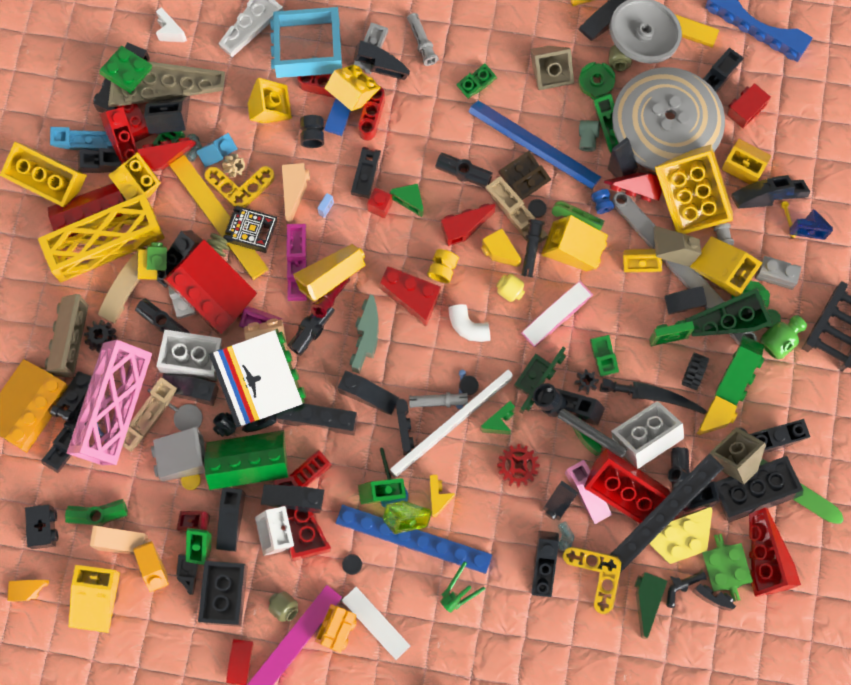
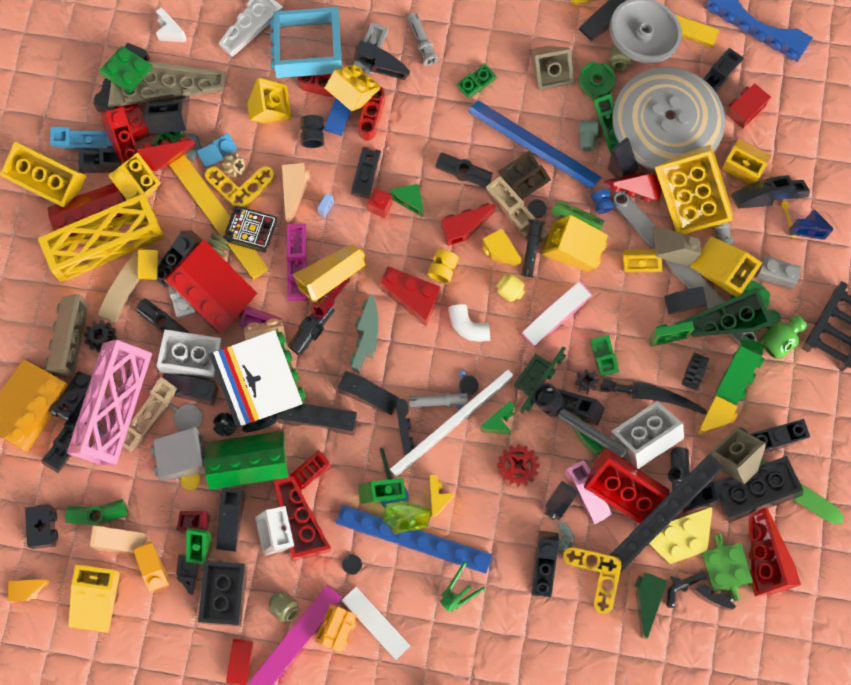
bright green bracket [146,242,167,270] -> none
black slope [261,484,324,514] -> none

